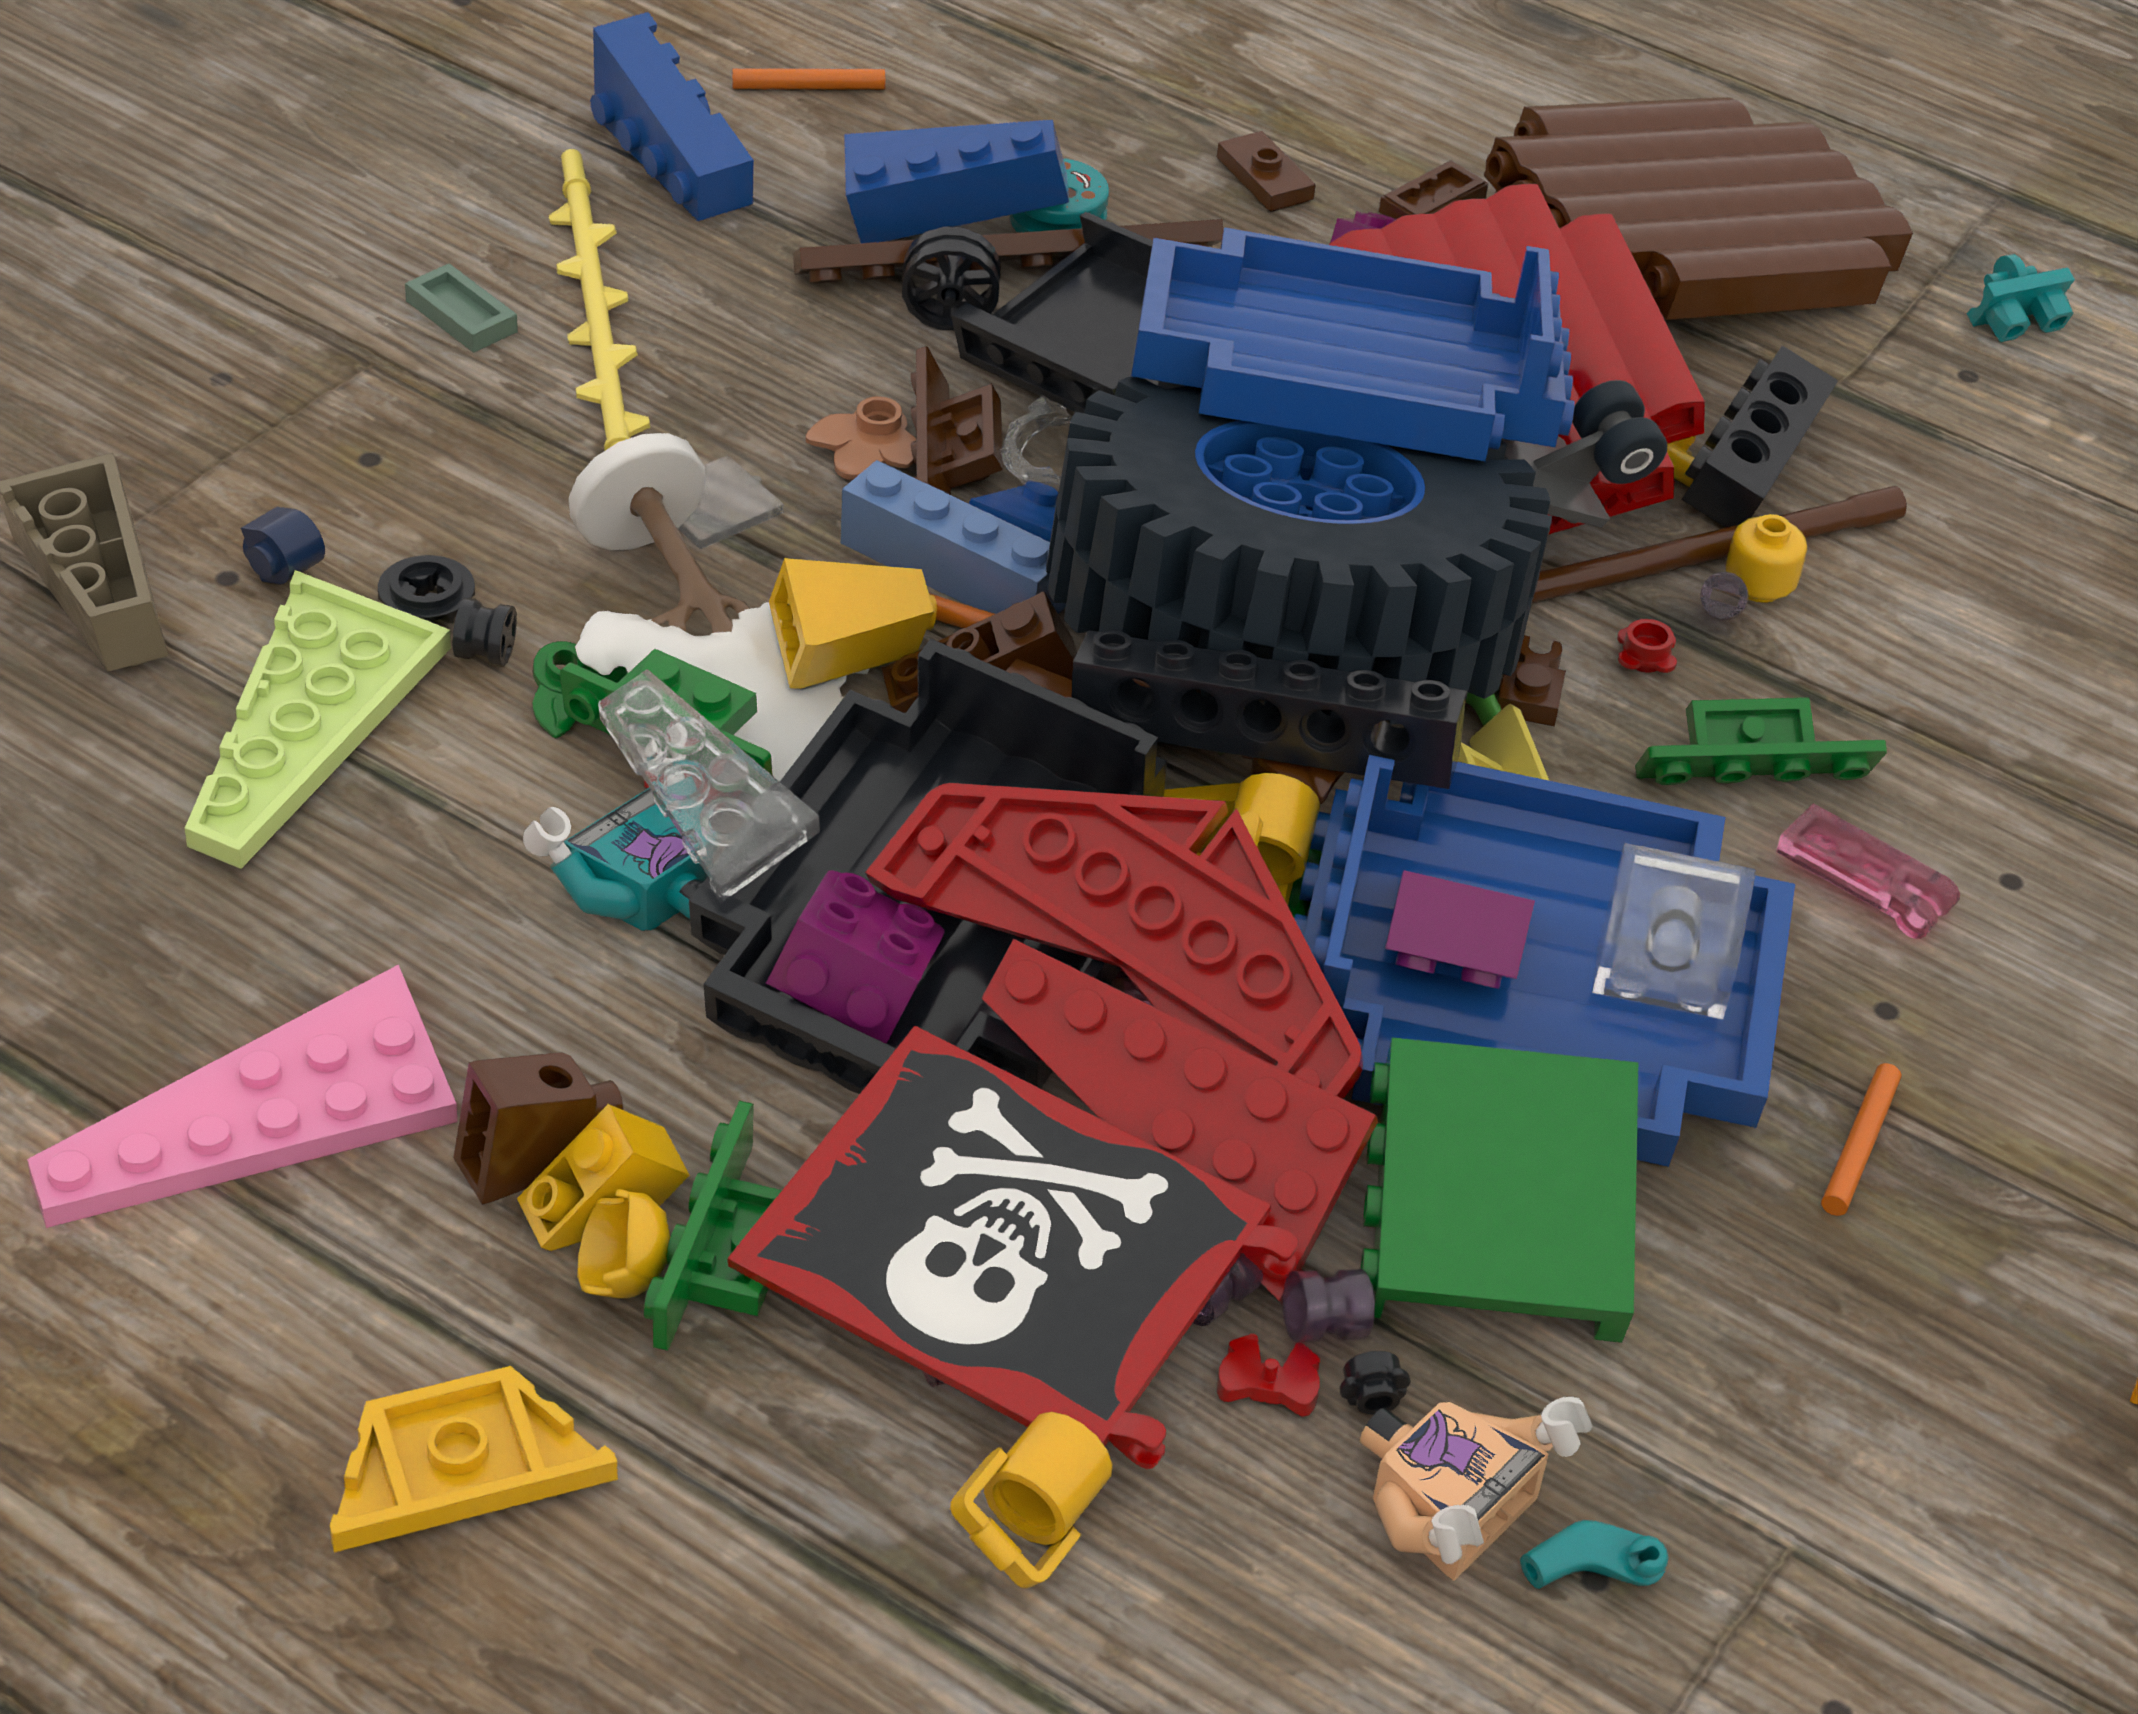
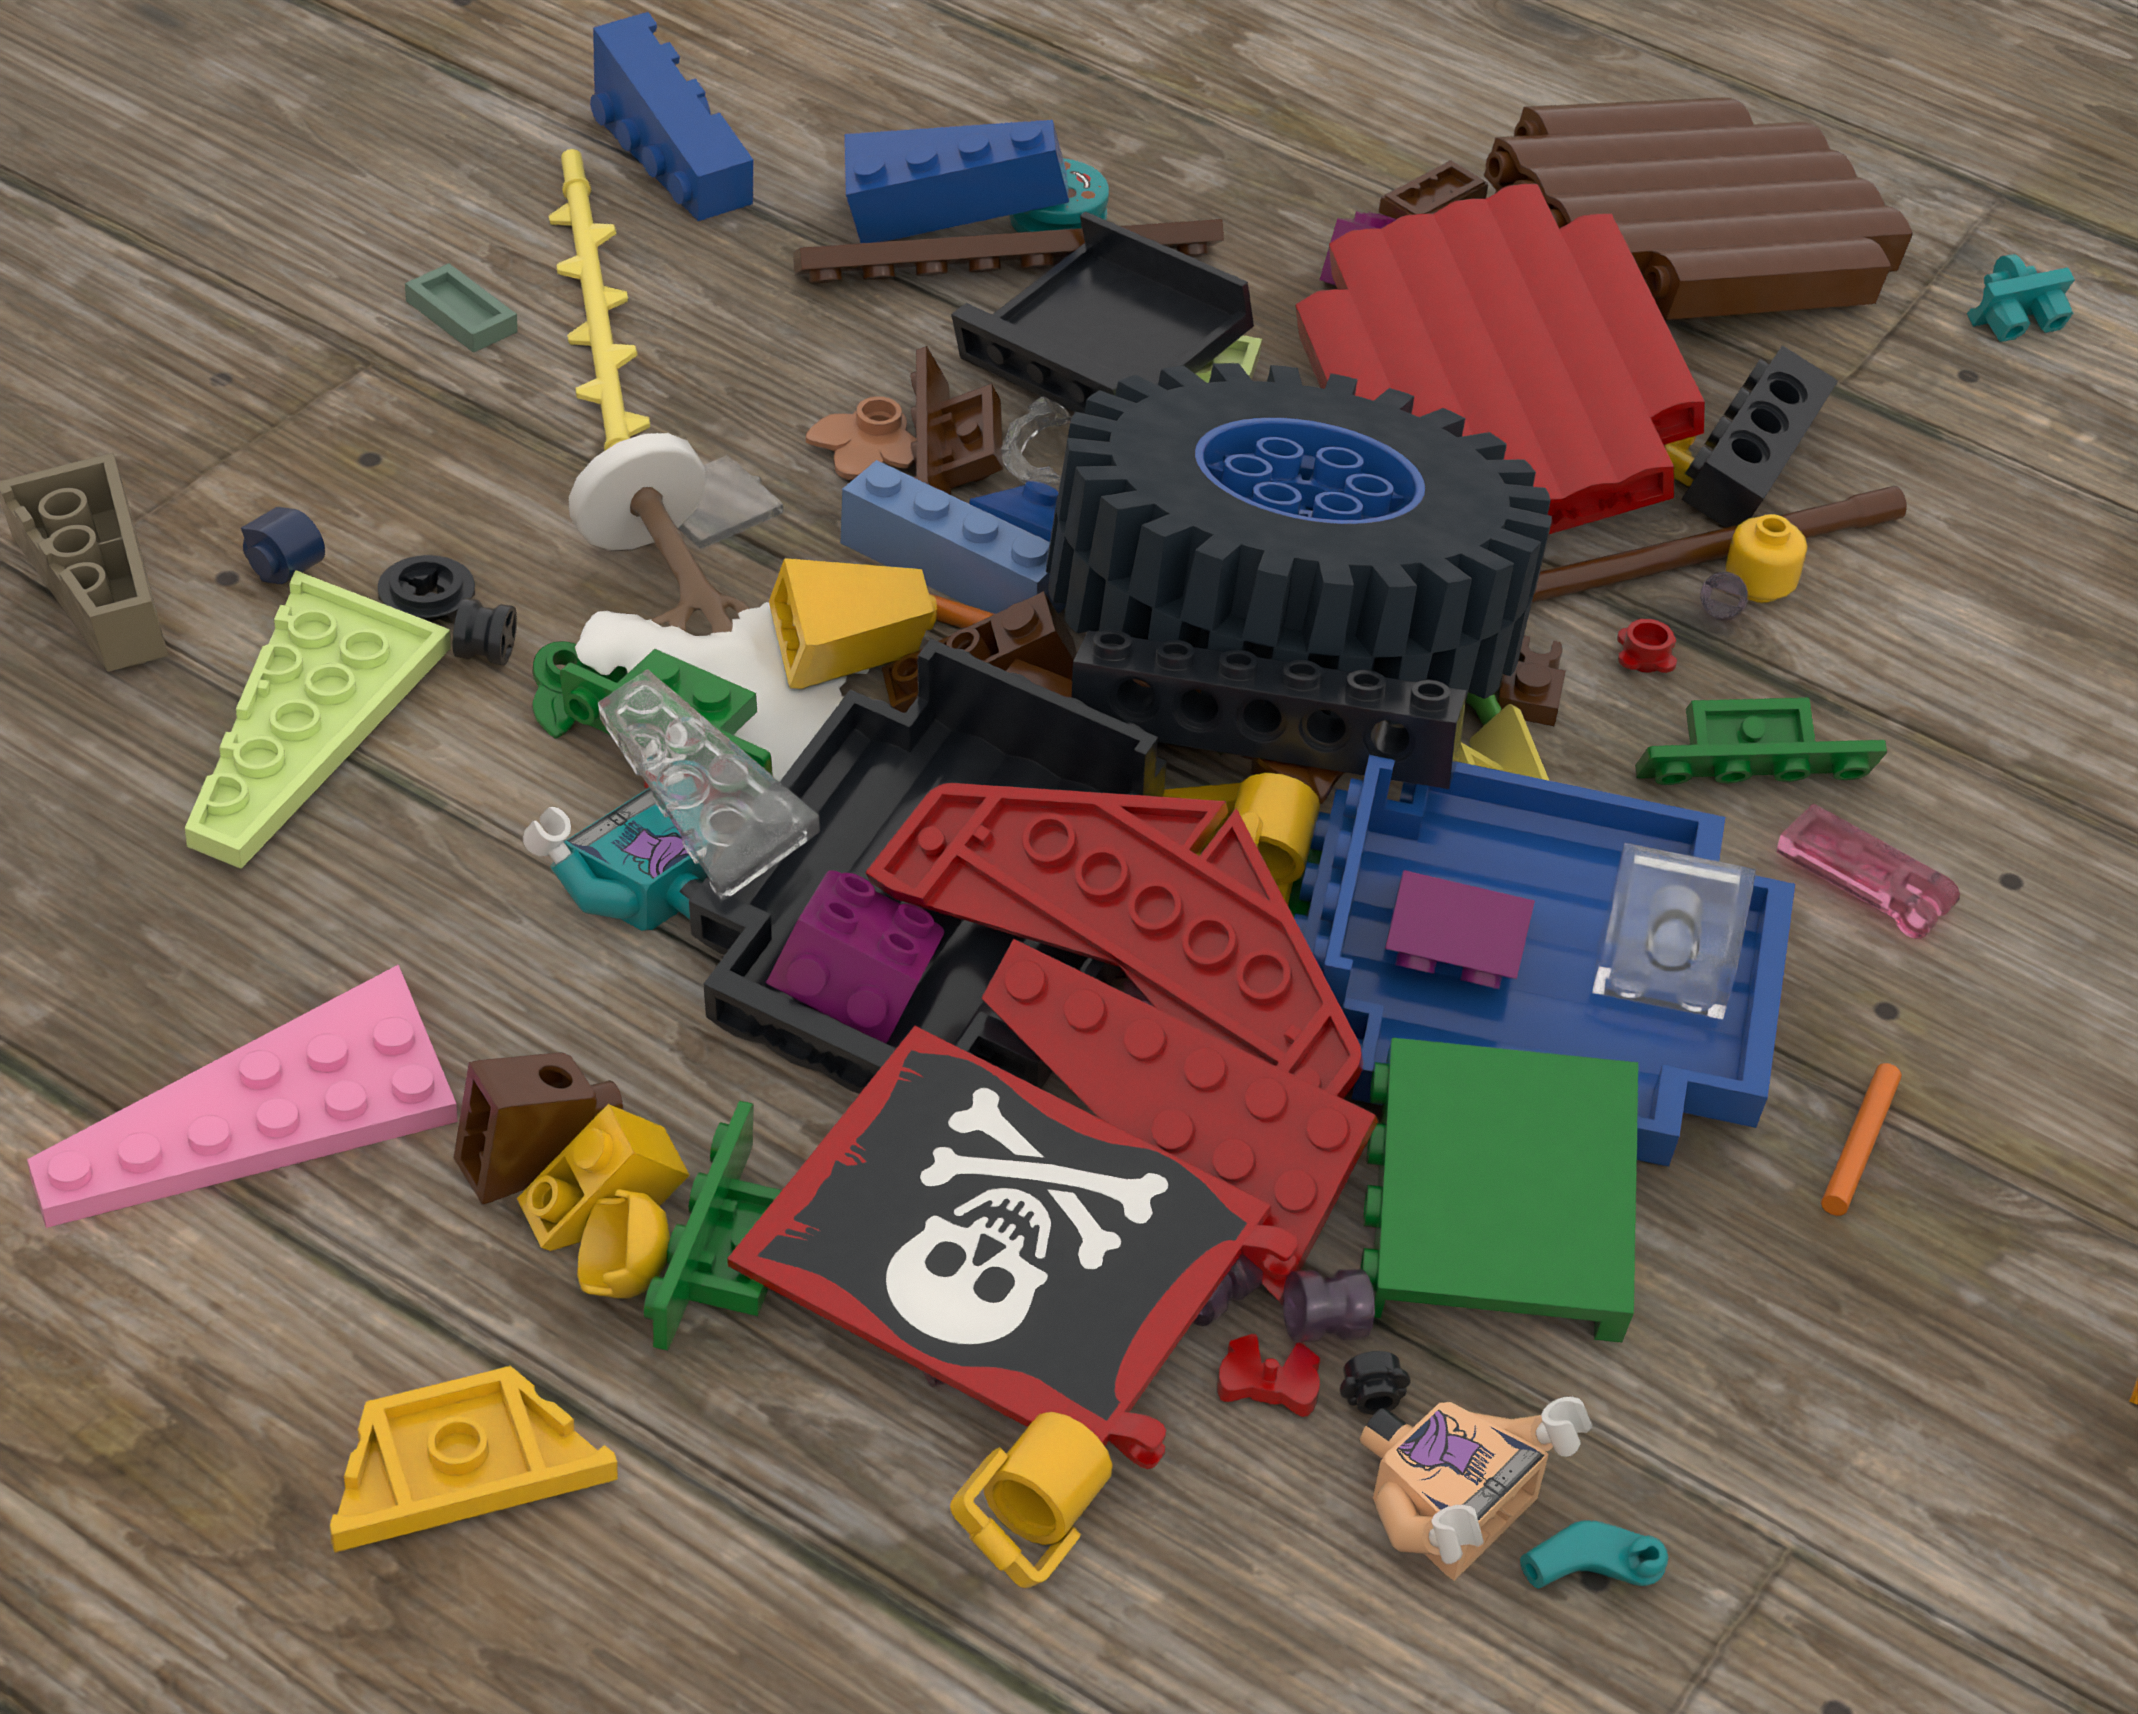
orange bar [732,68,886,90] -> none
black wheel [902,227,1001,331] -> none
blue panel [1131,227,1575,461] -> none
reddish brown plate [1217,131,1316,212] -> none
plate [1501,380,1667,528] -> none

